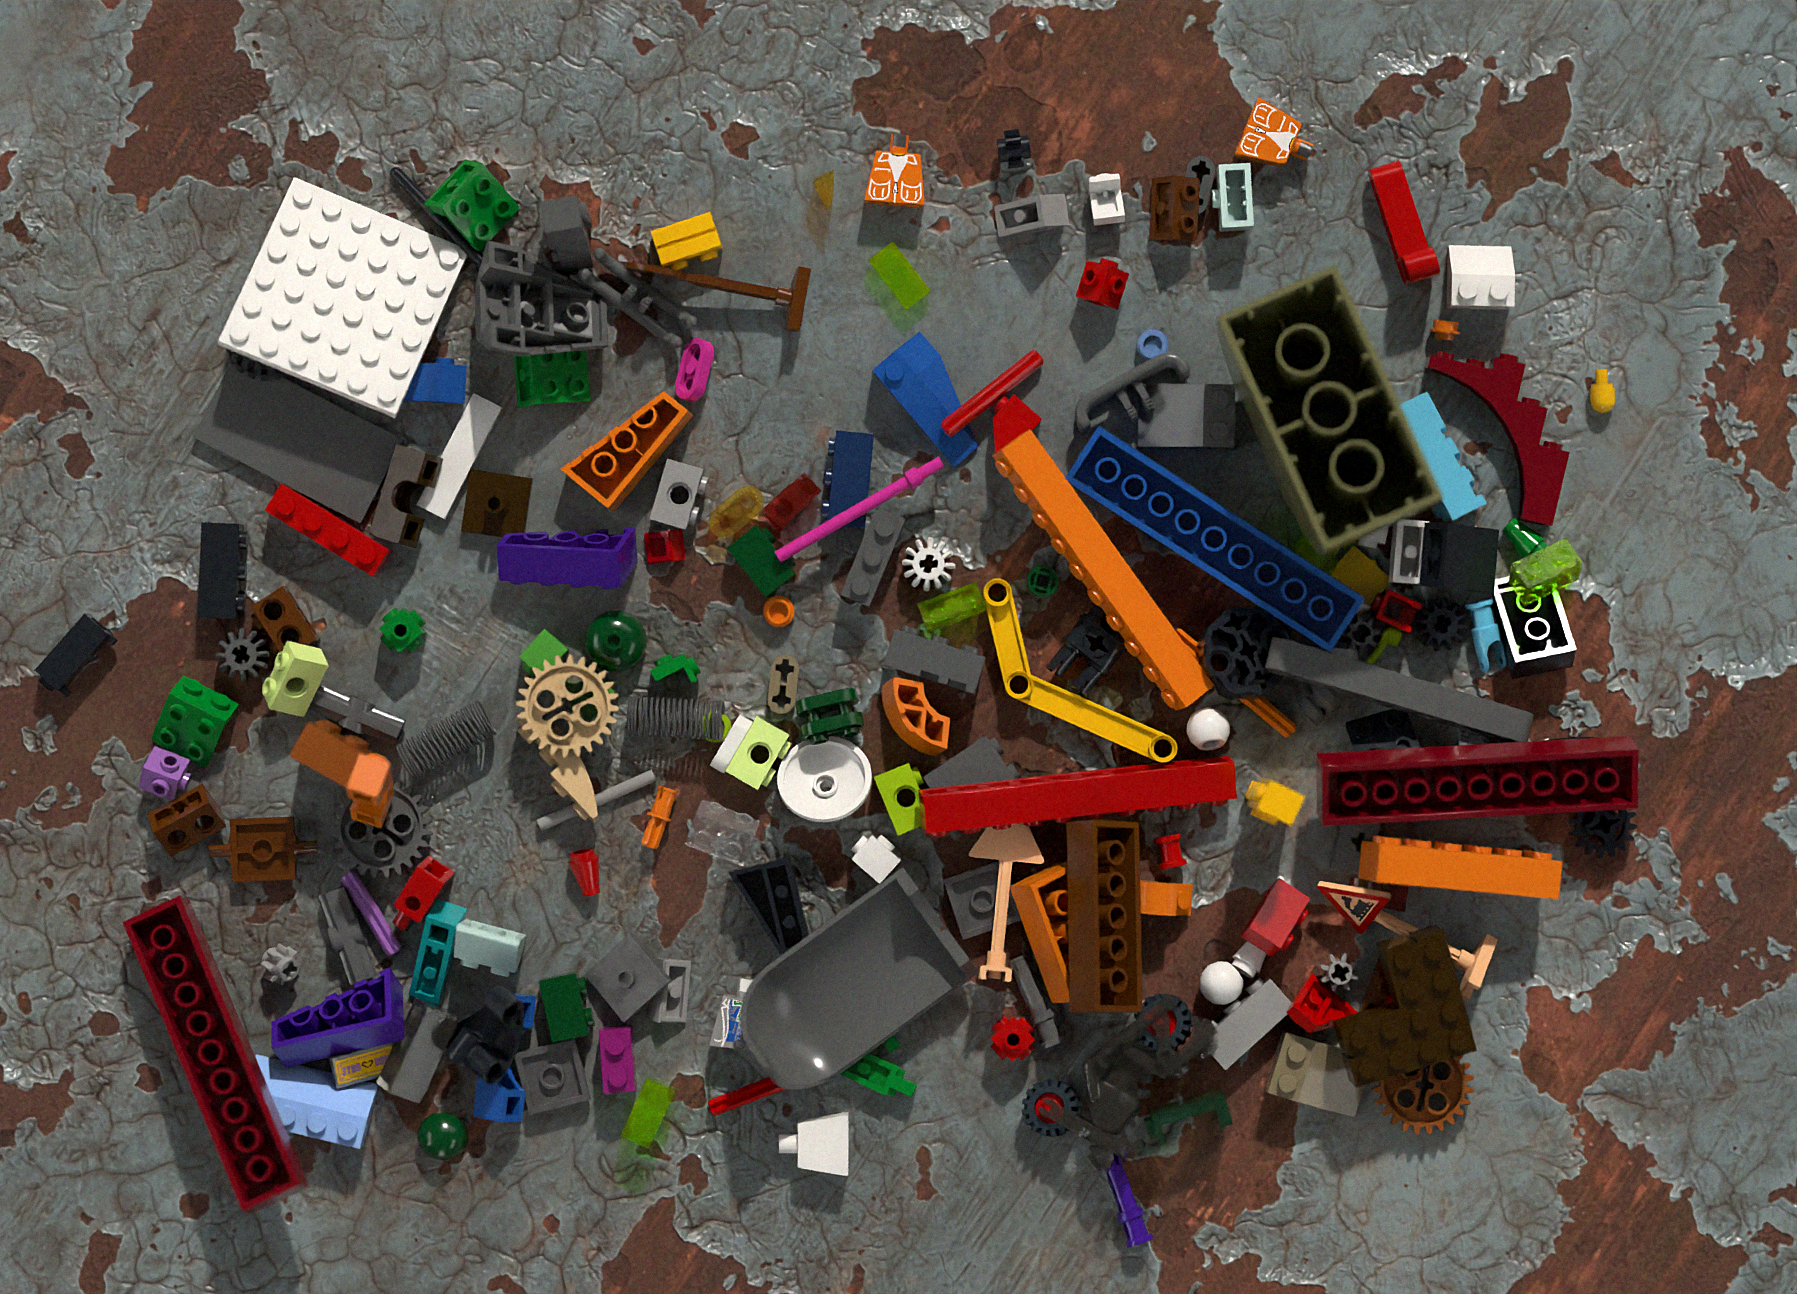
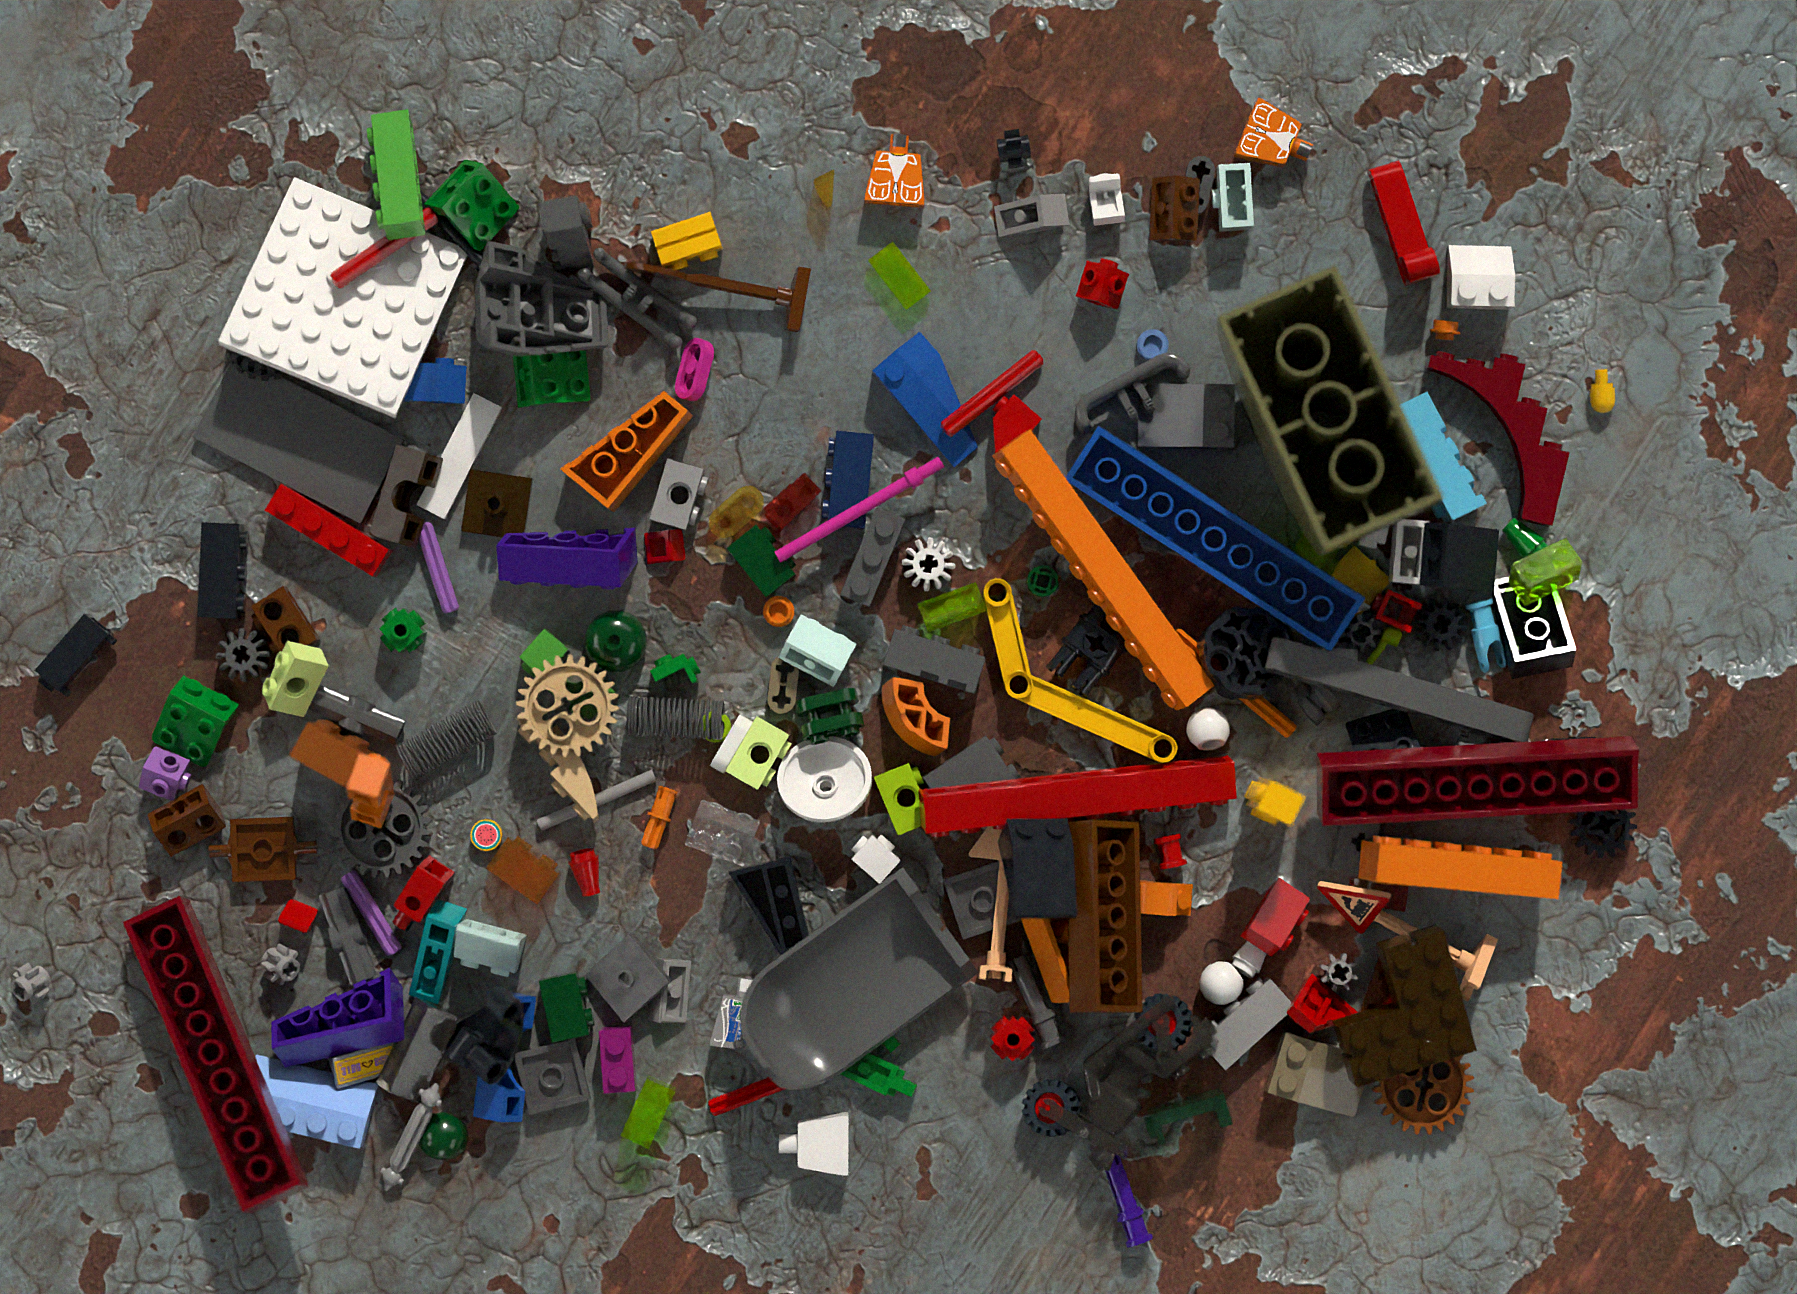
none -> light grey gear [11,963,51,1004]
none -> red slope [278,899,318,933]
none -> red axle [330,207,438,289]
none -> bright green brick [367,109,426,240]
none -> light grey wheel [380,1083,443,1191]
none -> medium lavender axle [419,522,459,613]
none -> tile [470,819,503,851]
none -> clear orange brick [486,835,561,905]
none -> light aqua brick [778,614,856,687]
none -> black slope [998,819,1077,919]

